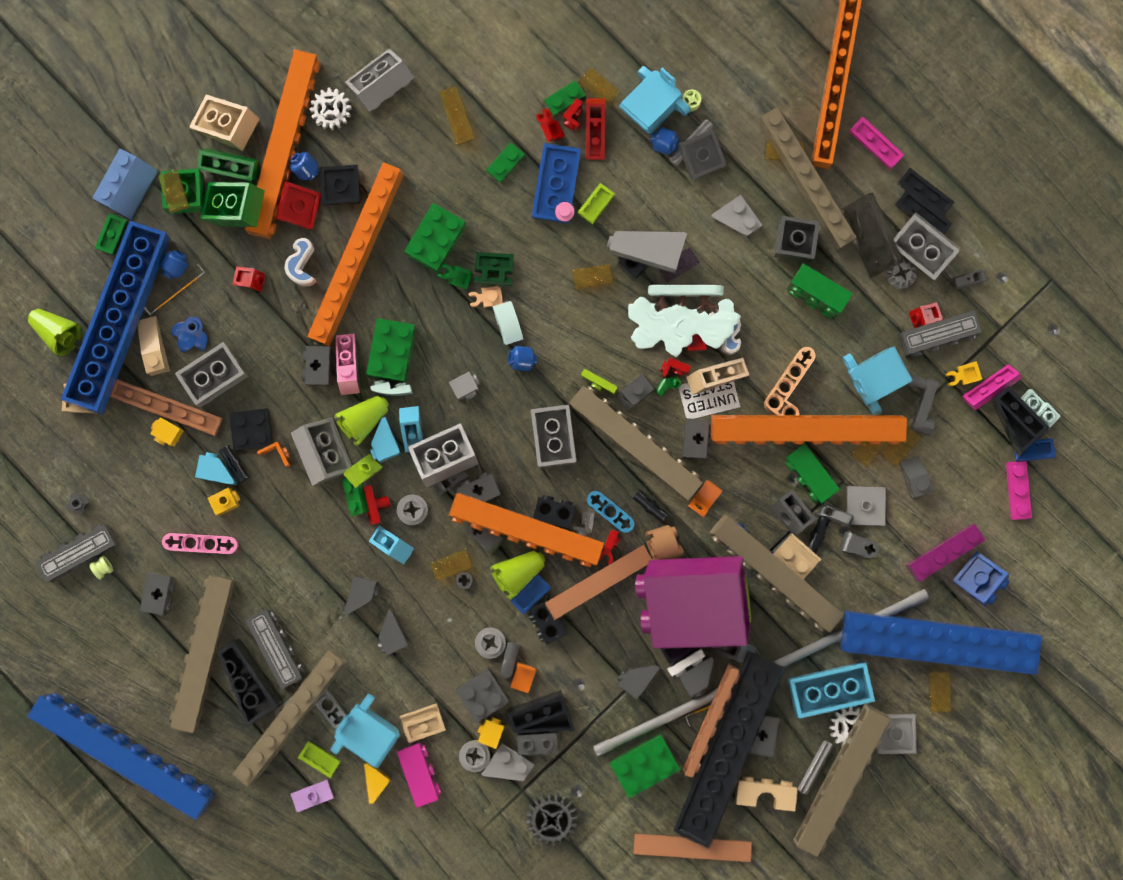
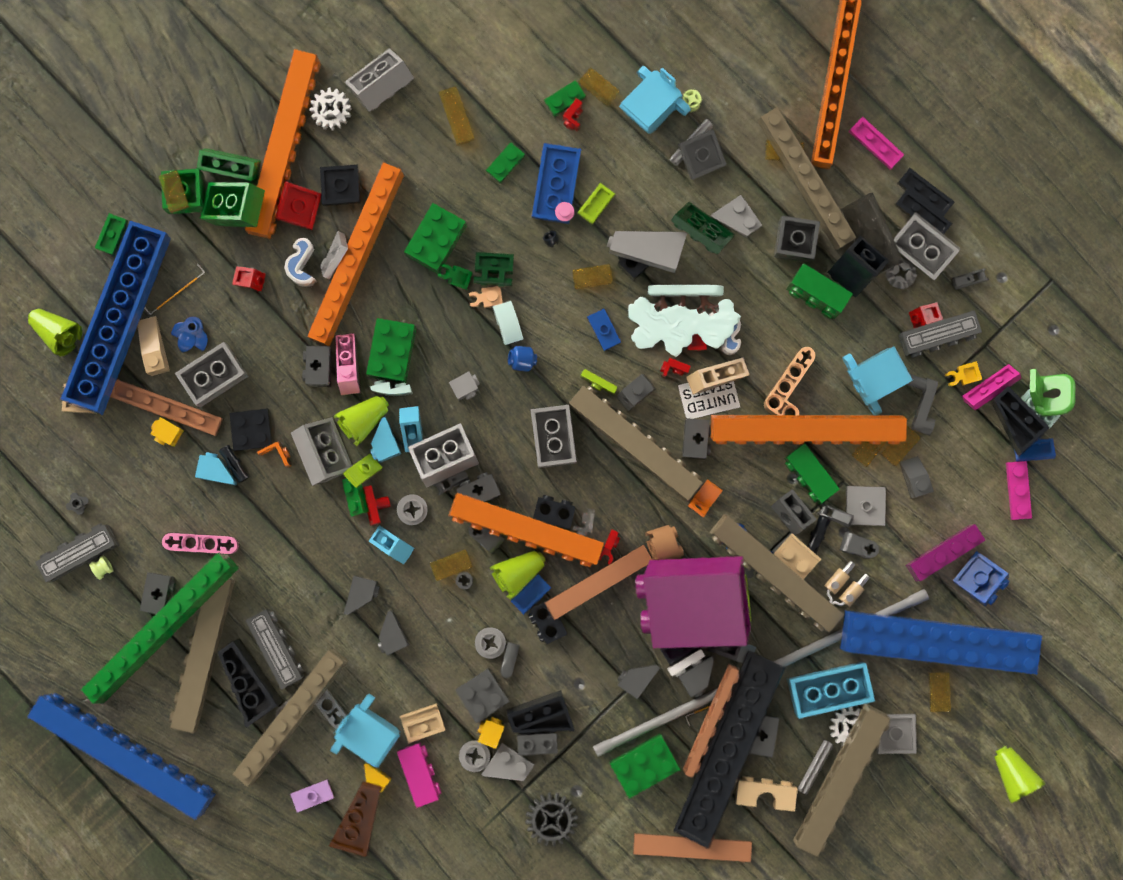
medium blue slope [93,149,158,220] -> none
blue head [160,250,189,279] -> none
tan slope [189,95,260,151] -> none
yellow brick [208,488,240,516] -> none
blue head [290,152,319,181] -> none
lime plate [298,741,341,778] -> none
orange bracket [510,662,537,693] -> none
red plate [536,108,565,142] -> none
red slope [586,98,605,160] -> none
dark azure beam [587,491,634,533] -> none
black pin [632,489,669,523] -> none
blue head [650,127,680,155] -> none
green arm [654,376,682,397] -> none
plate [658,246,700,283] -> none
none -> green brick [81,553,239,704]
none -> light grey wing [320,231,348,280]
none -> reddish brown wing [329,781,382,857]
none -> black hinge [543,230,559,247]
none -> blue plate [587,309,621,351]
none -> dark green plate [671,201,735,255]
none -> tan piece [824,561,870,608]
none -> black slope [827,236,889,298]
none -> lime cone [994,746,1045,803]
none -> bright green piece [1030,369,1075,417]

